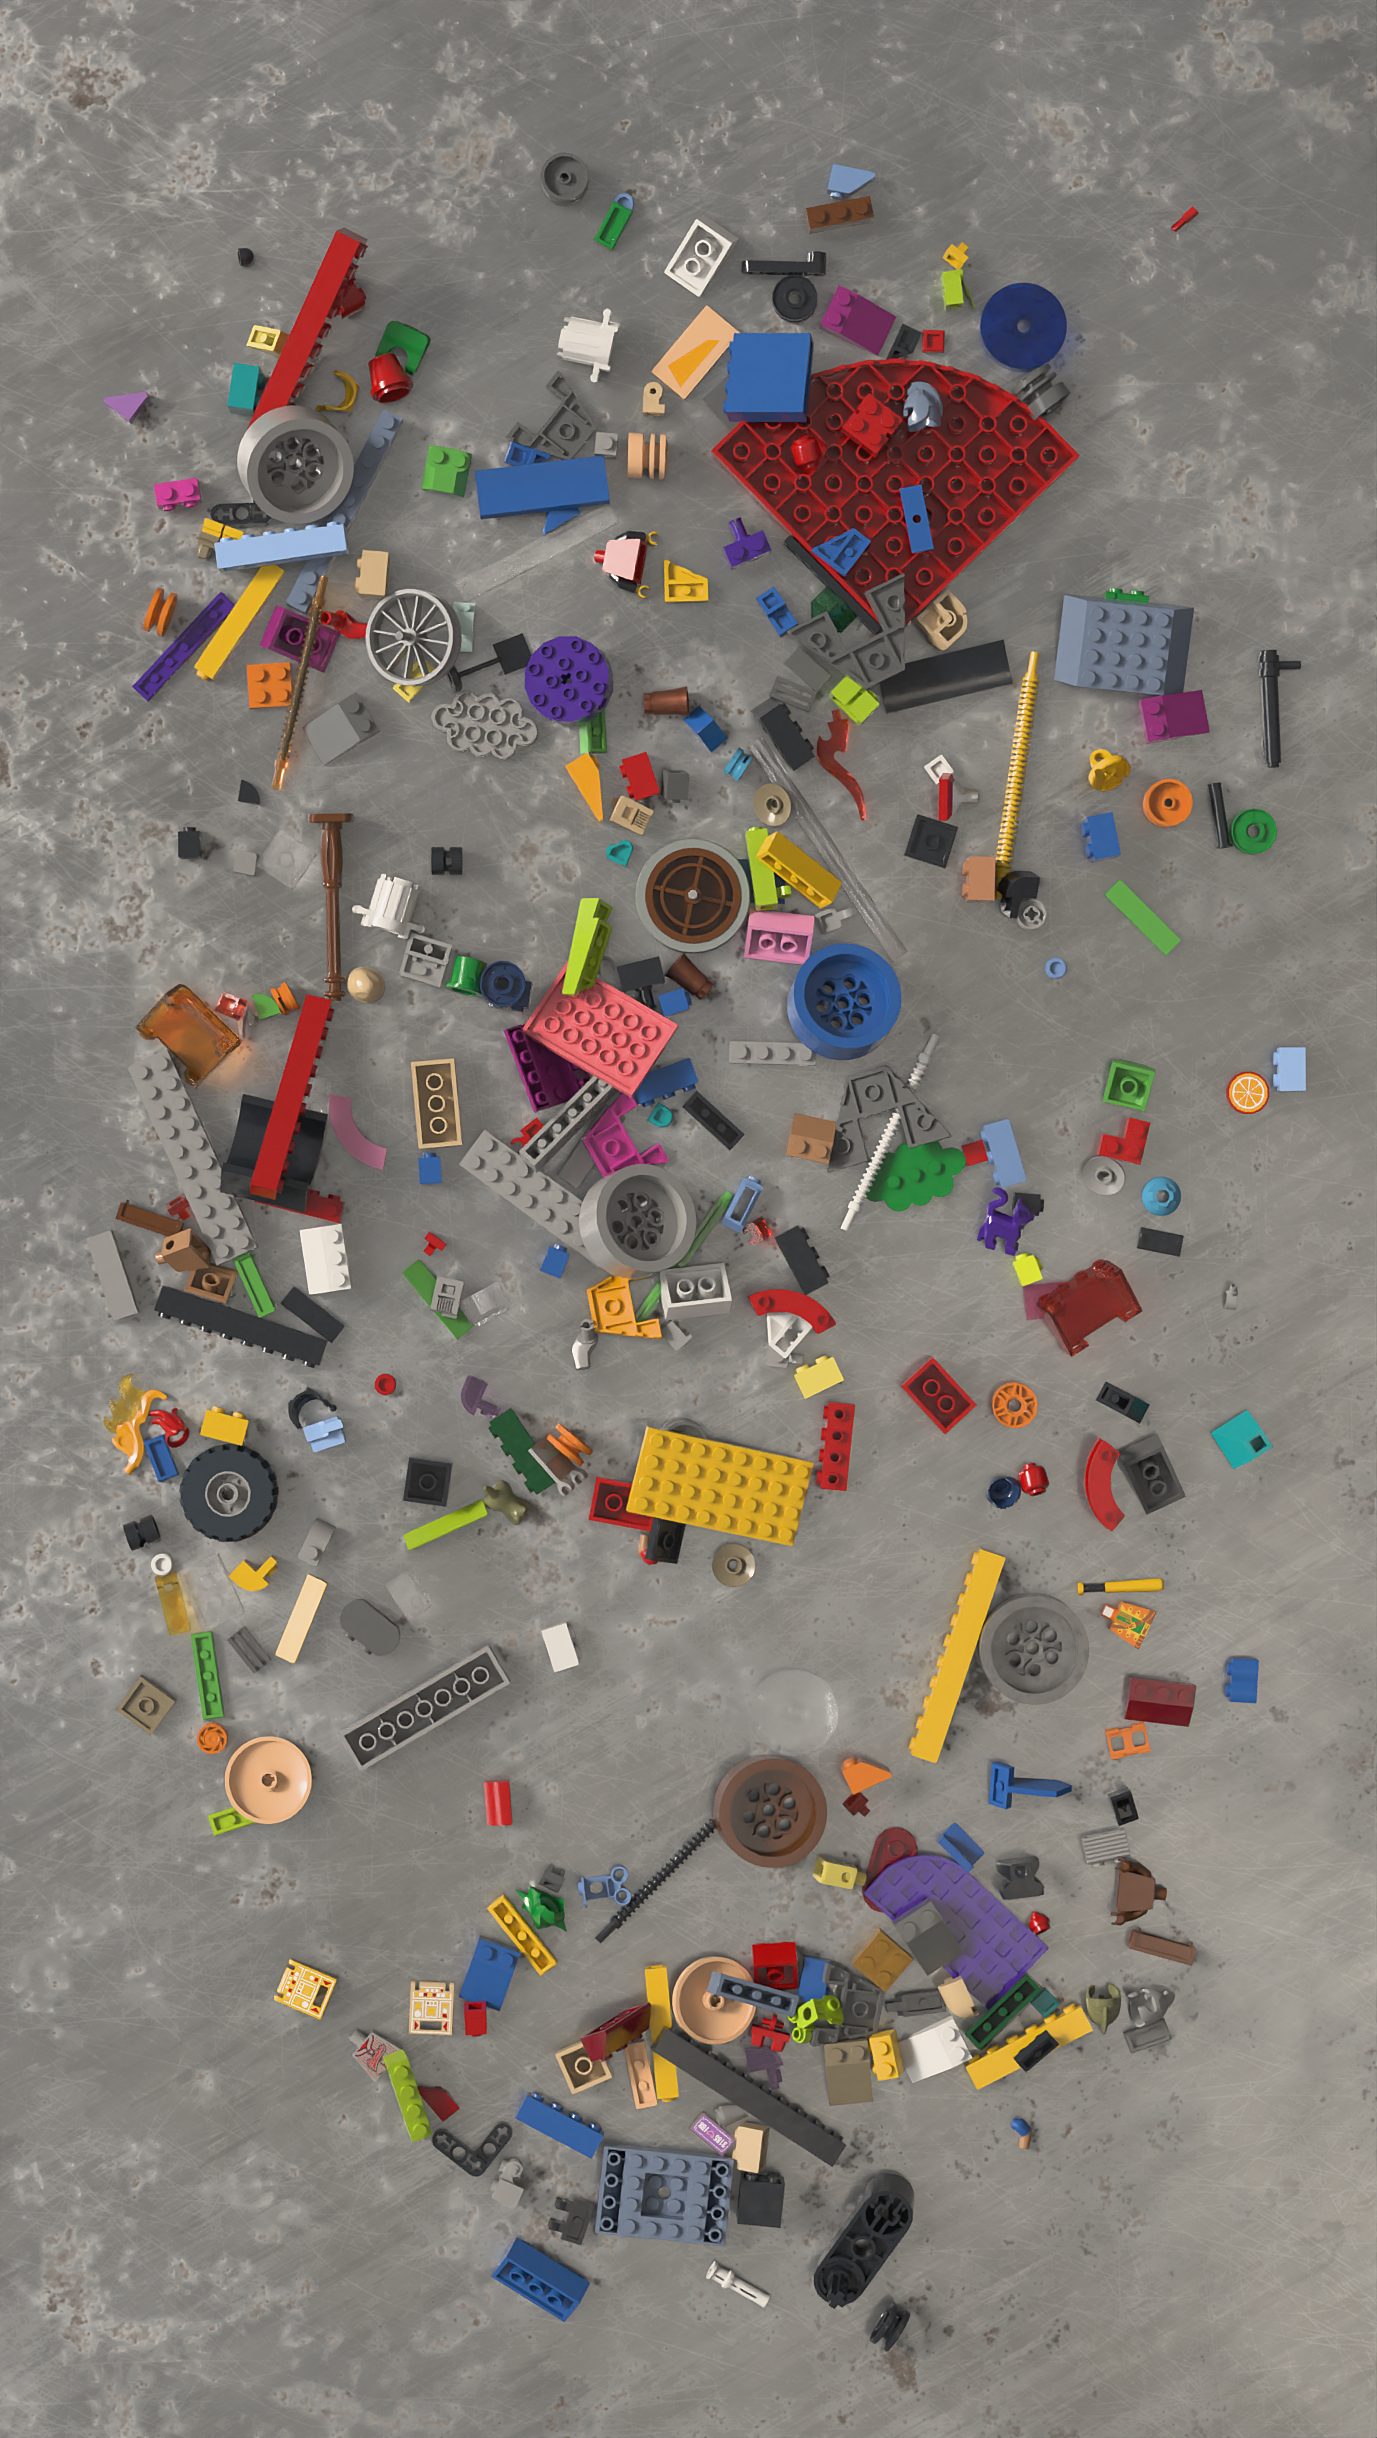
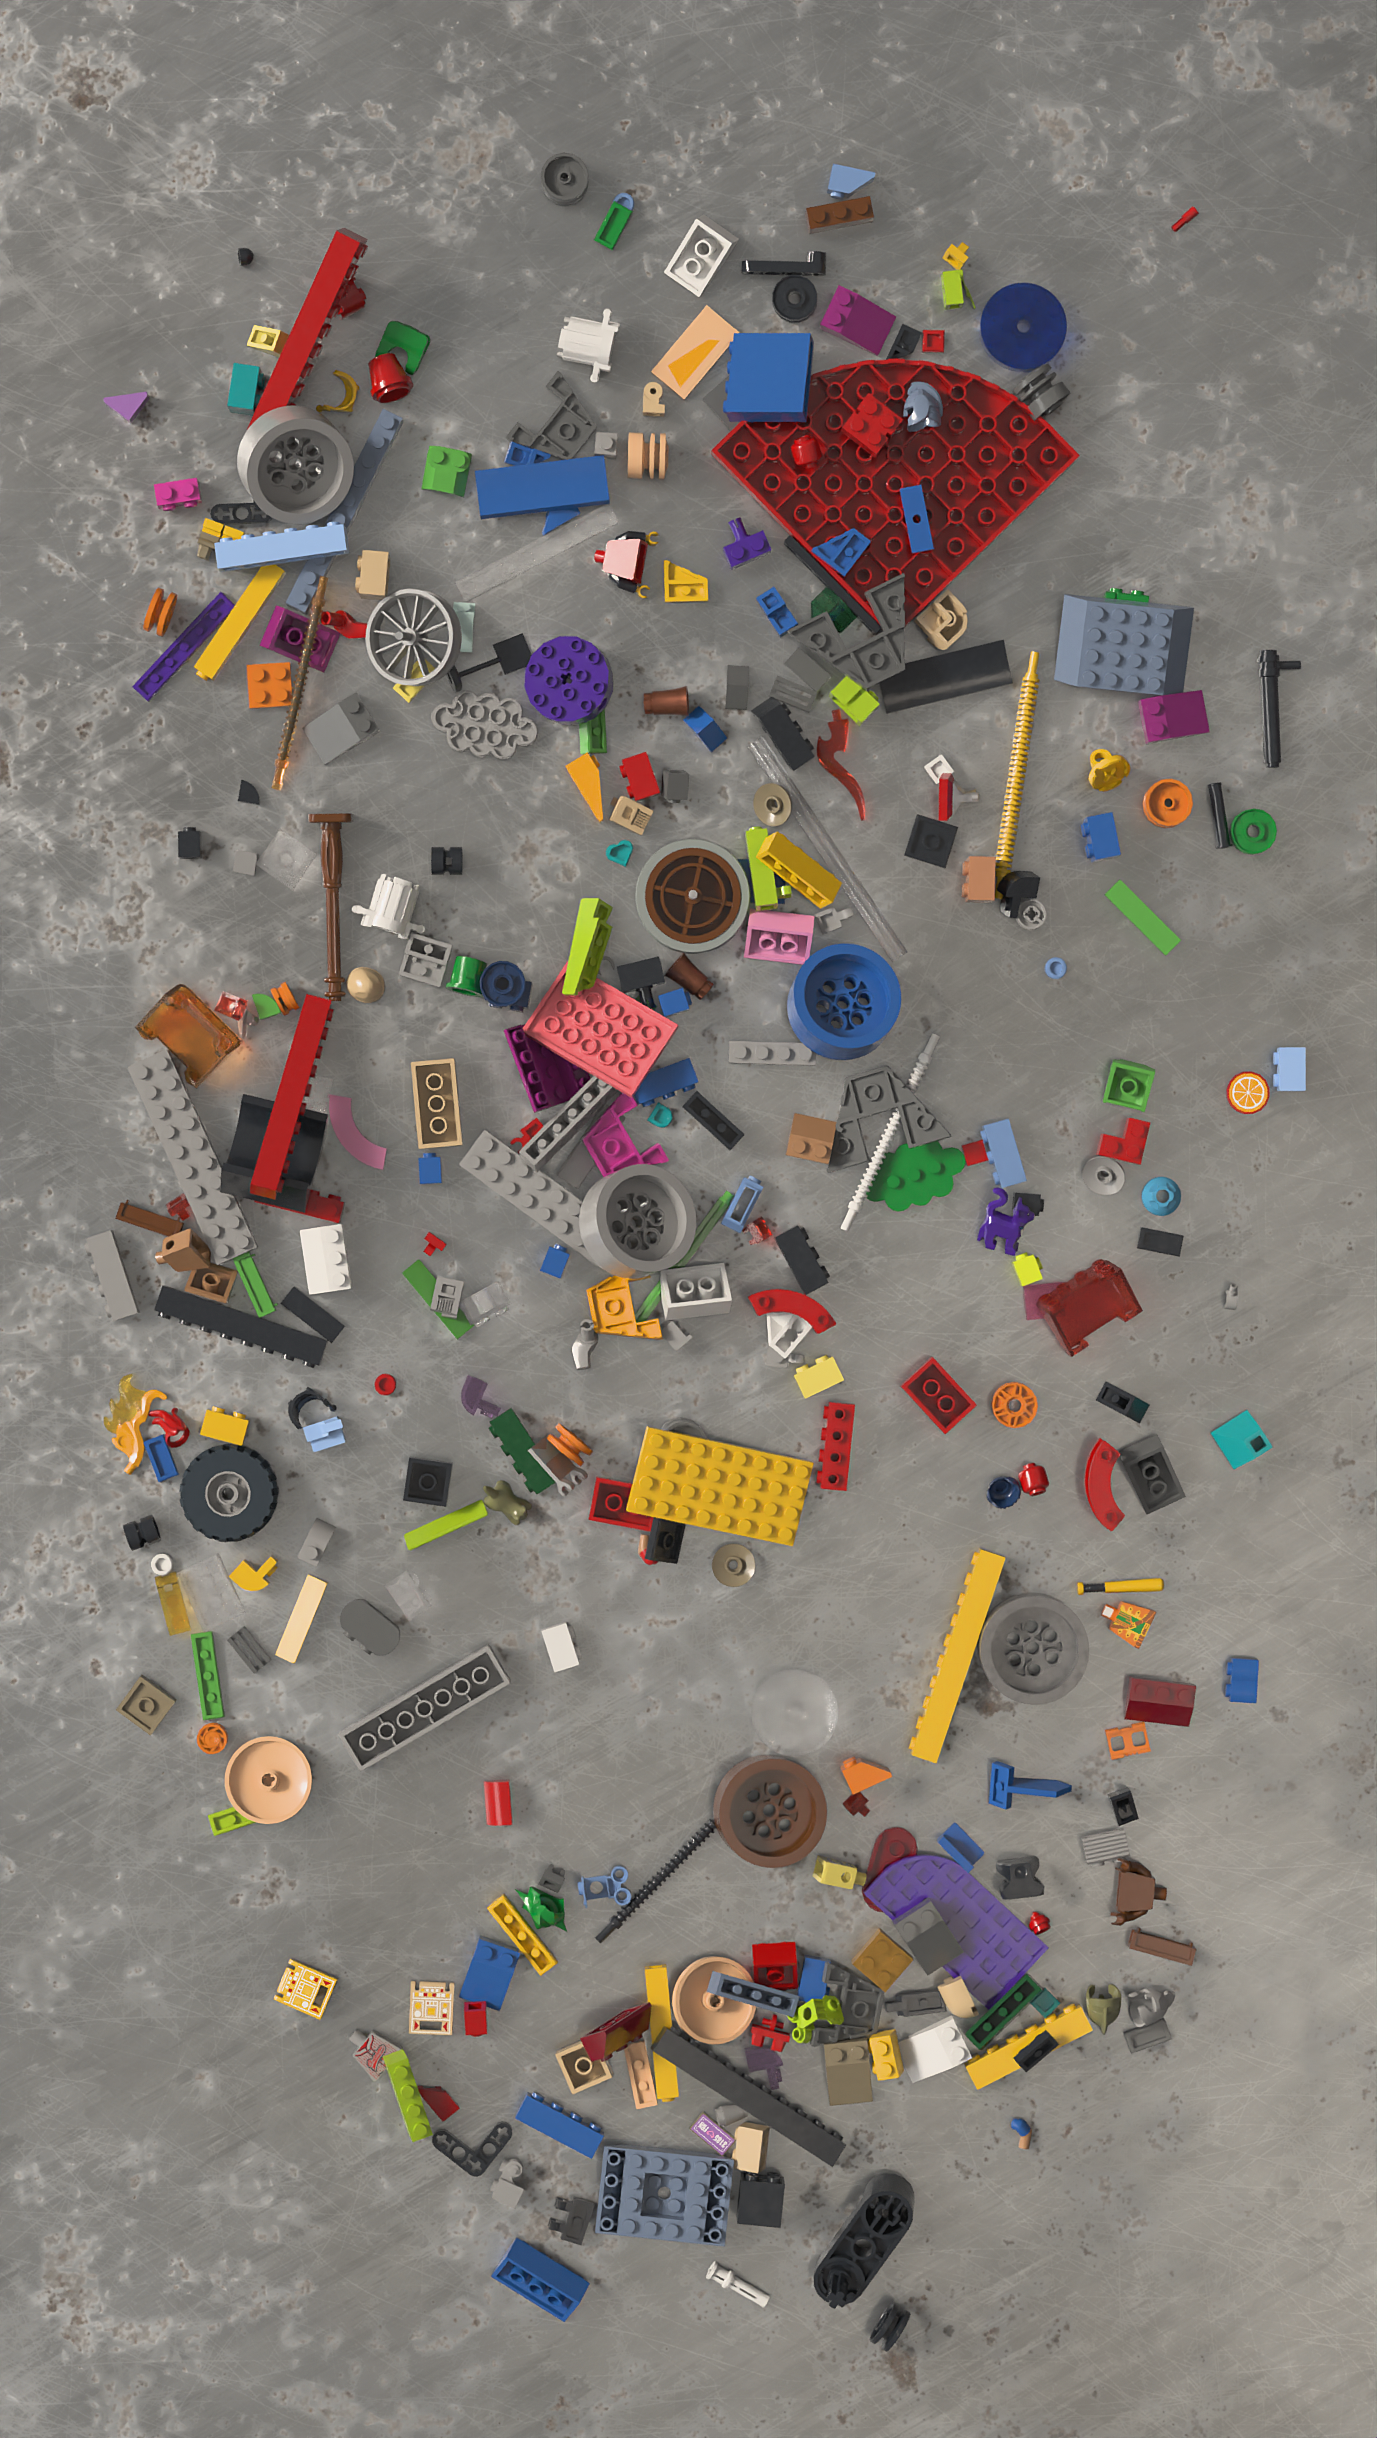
dark azure wheel [723,747,754,782] -> none
none -> dark grey slope [725,665,749,710]

